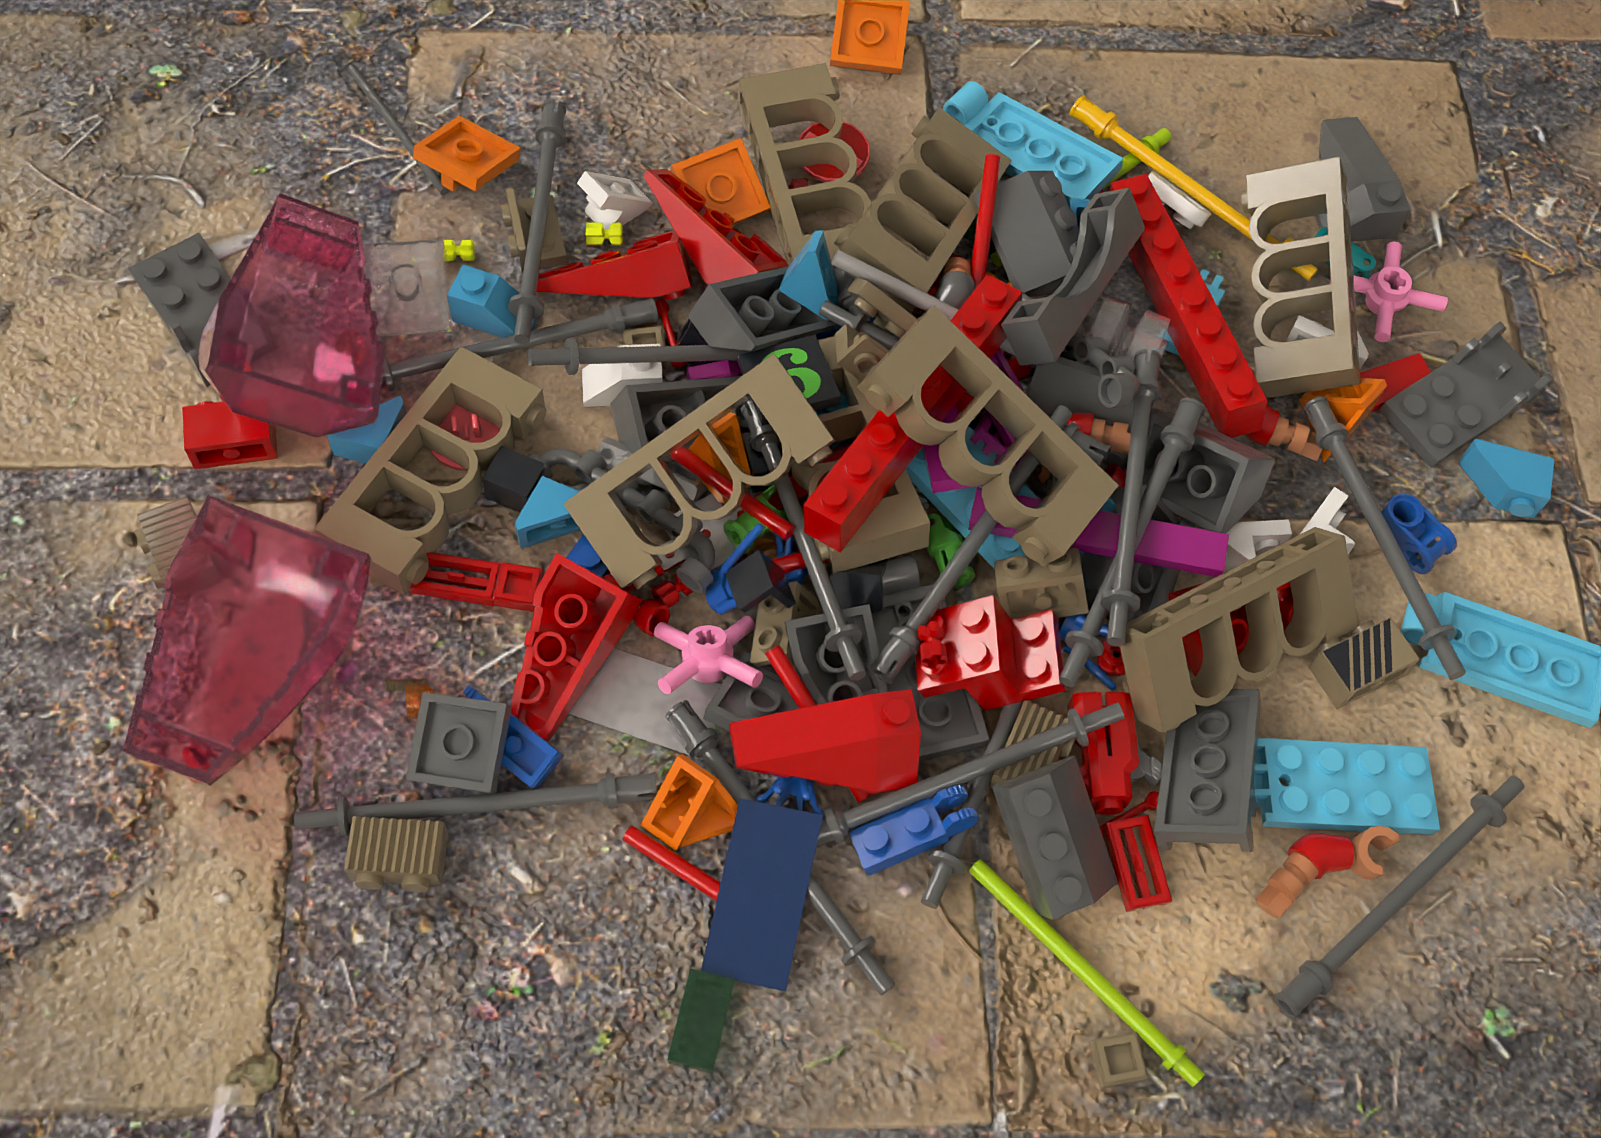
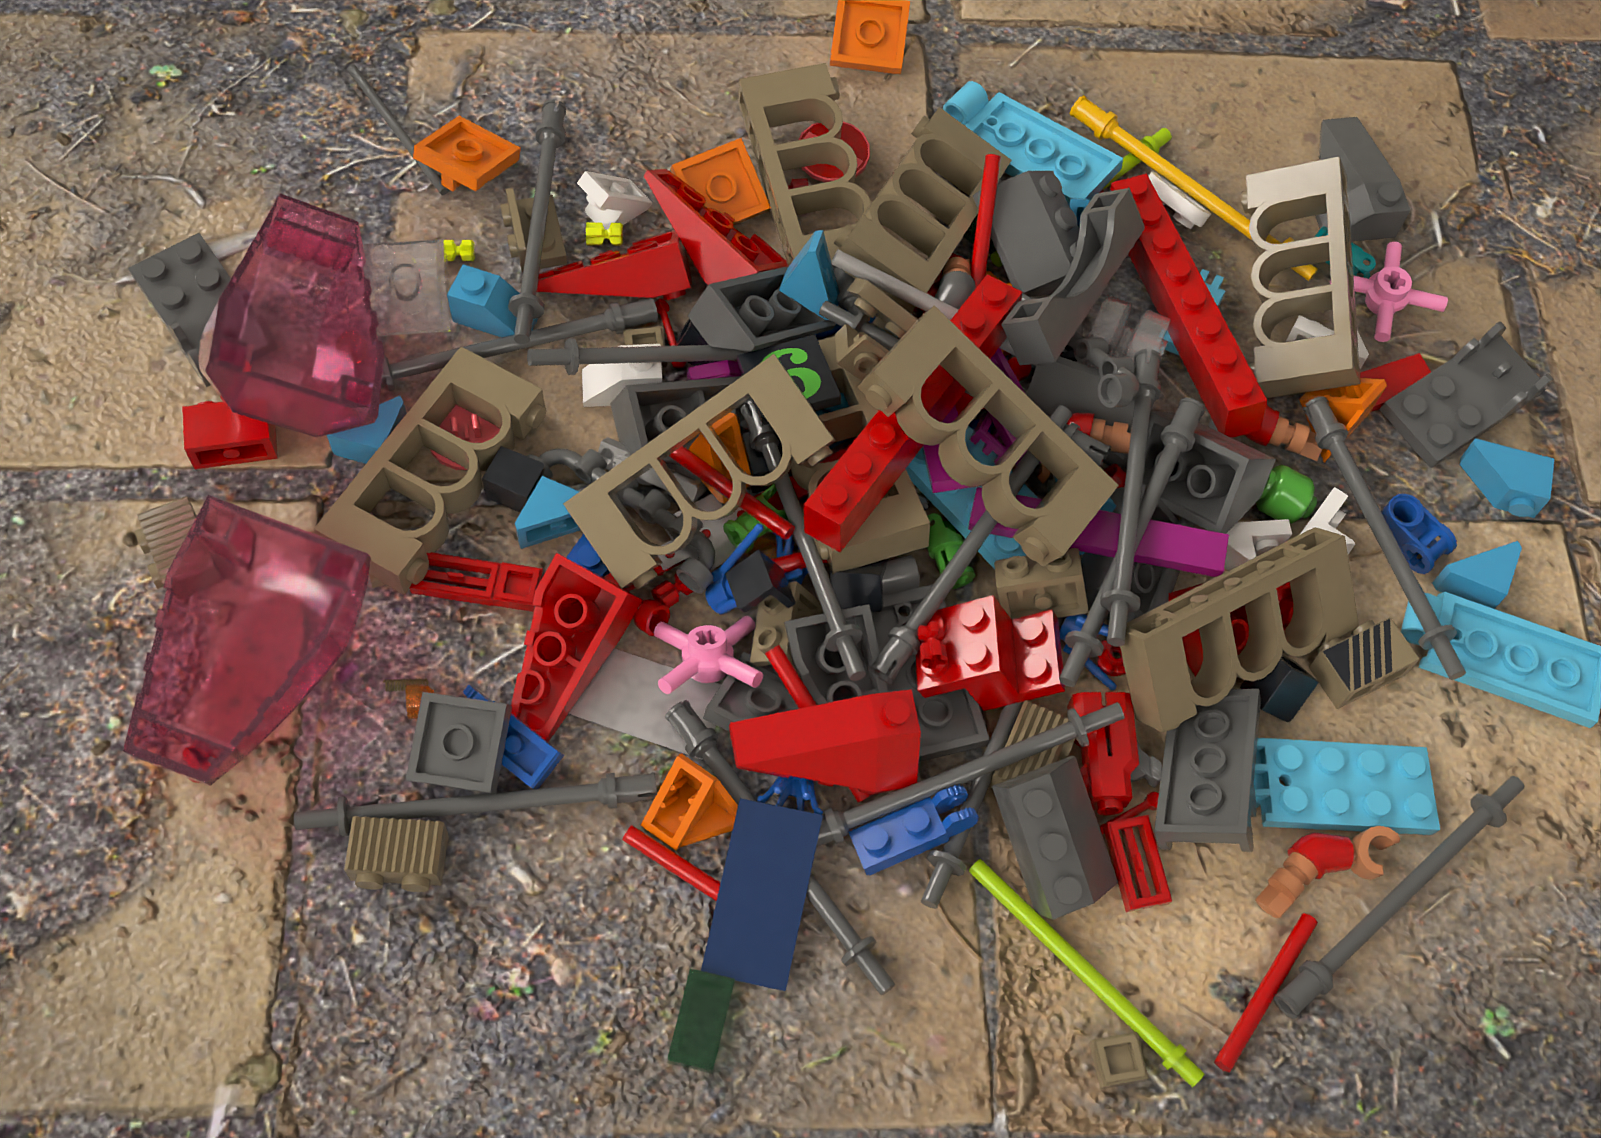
none -> red bar [1214,913,1318,1072]
none -> black panel [1240,655,1319,722]
none -> bright green head [1256,465,1317,524]
none -> dark azure slope [1432,541,1522,609]

